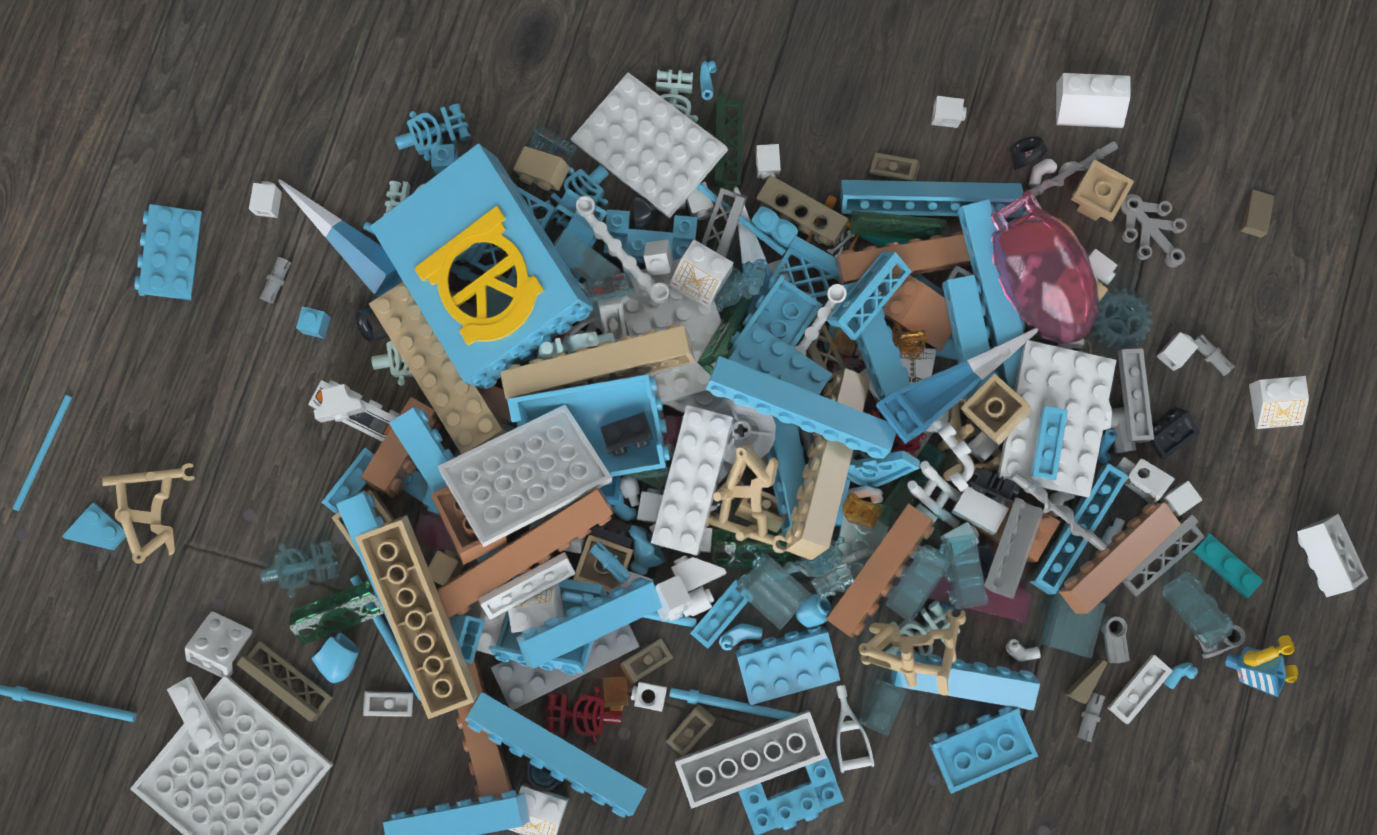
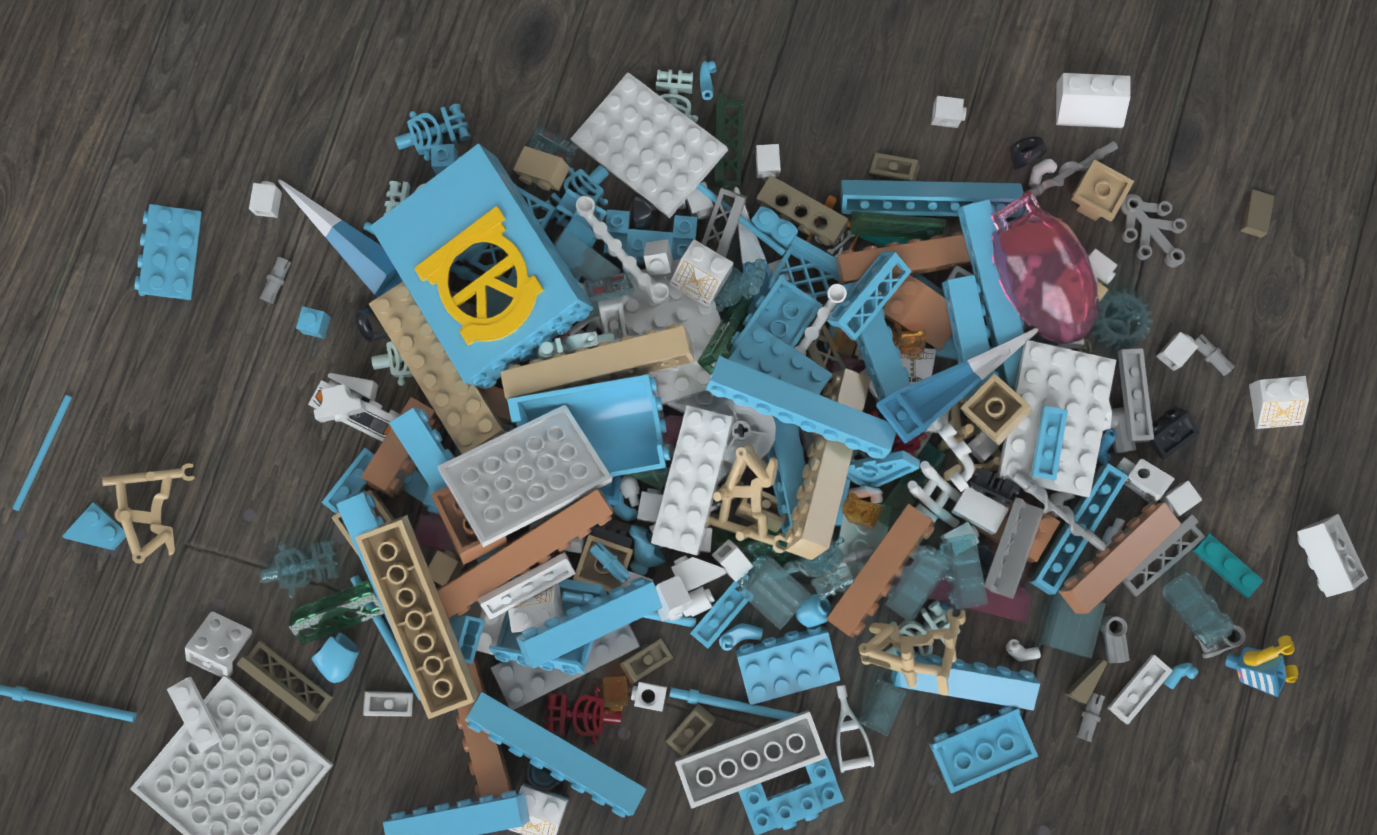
black bracket [600,412,654,457] -> none
none -> white slope [328,373,378,401]
none -> white brick [712,540,753,582]

